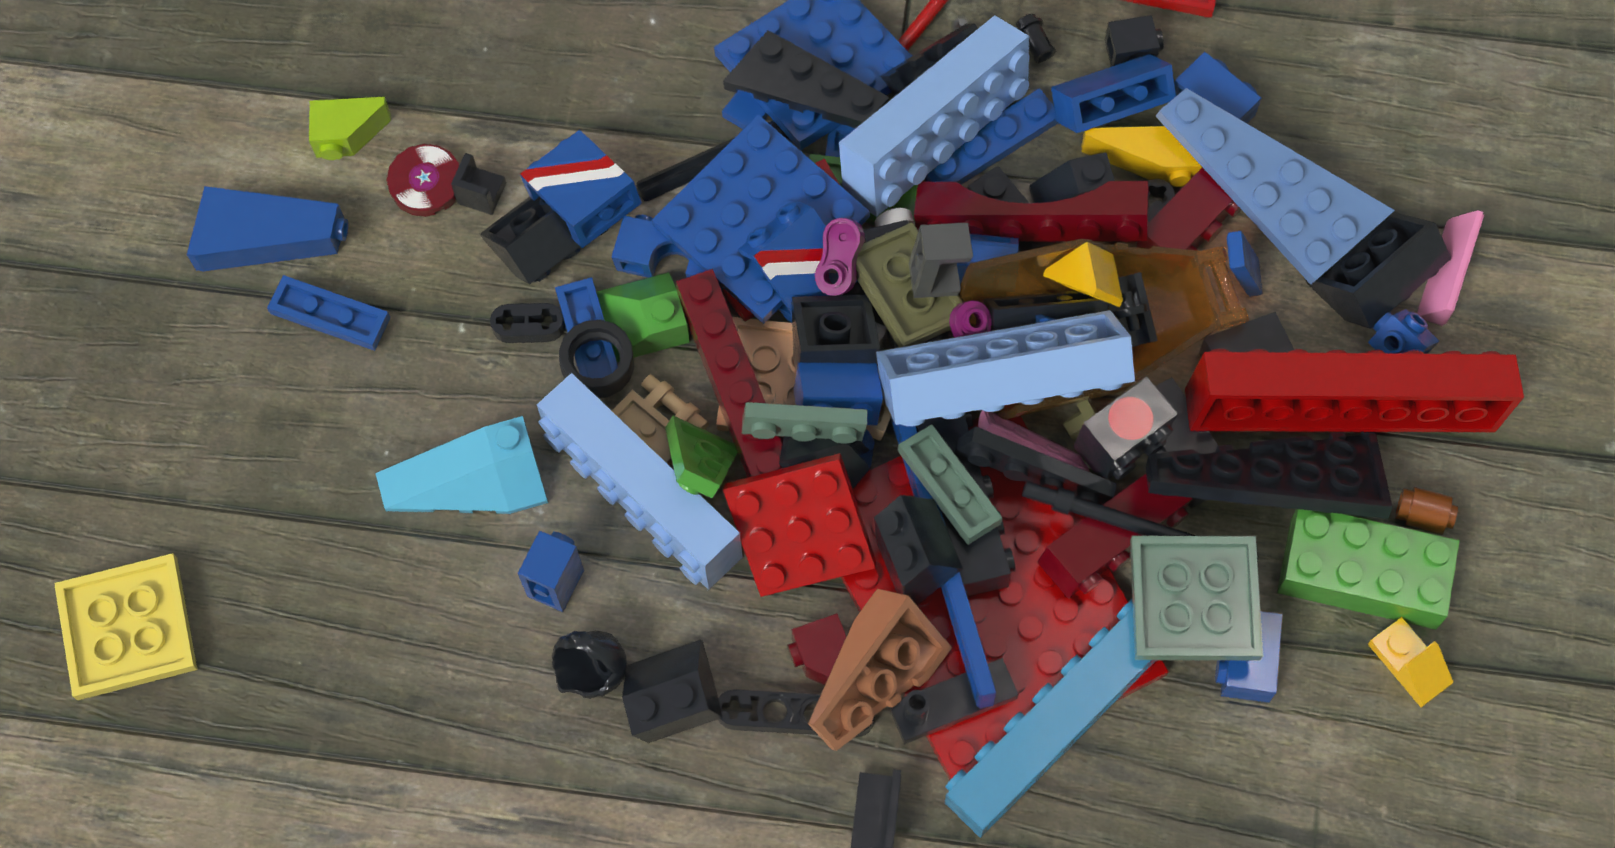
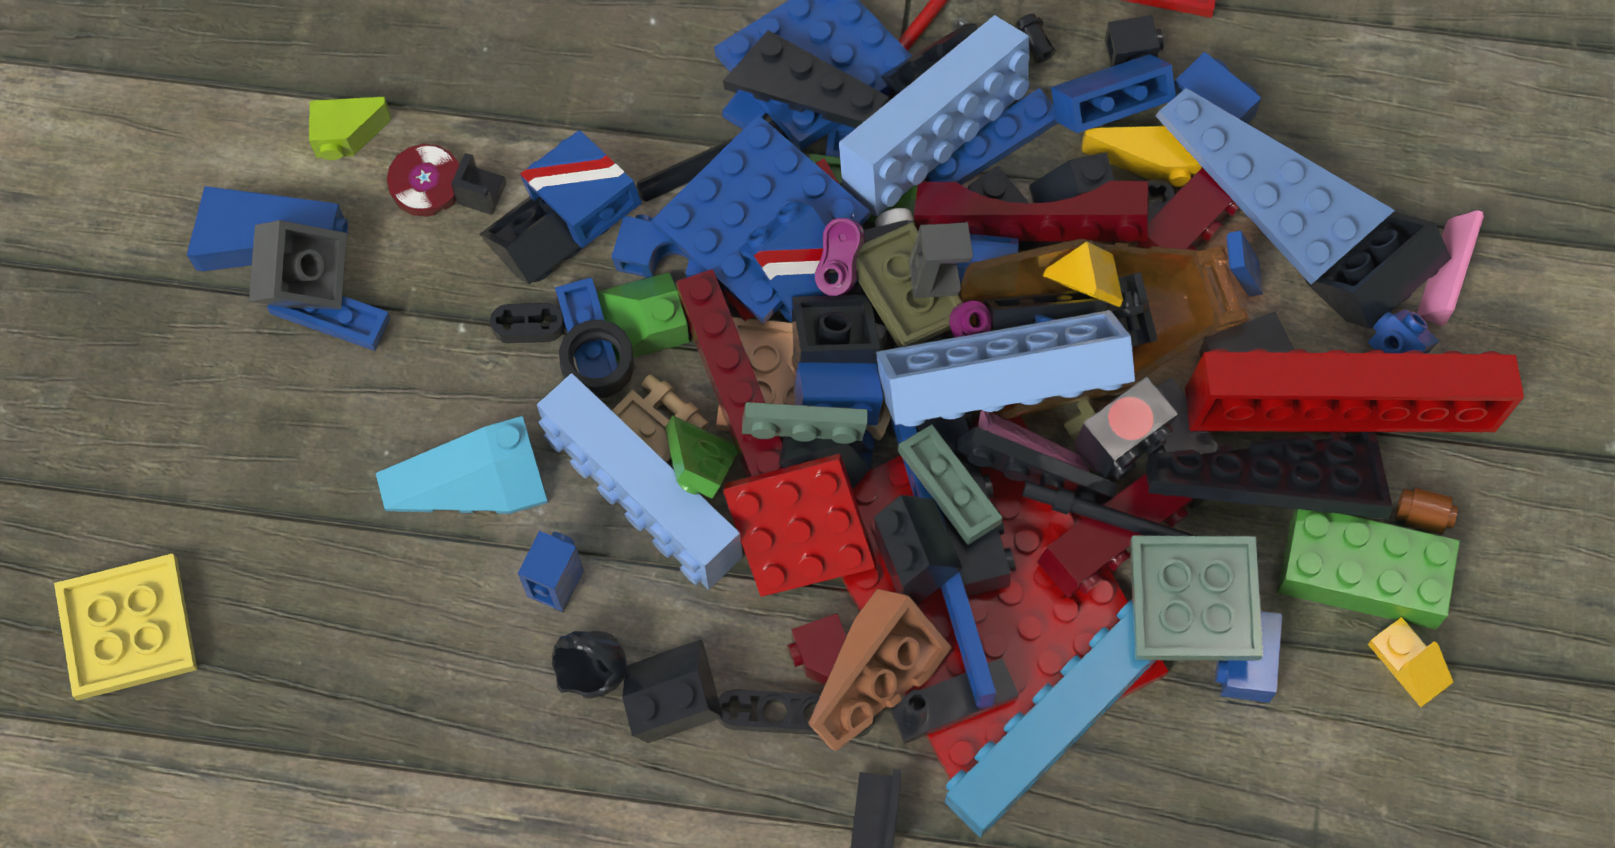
none -> dark grey slope [249,220,347,310]

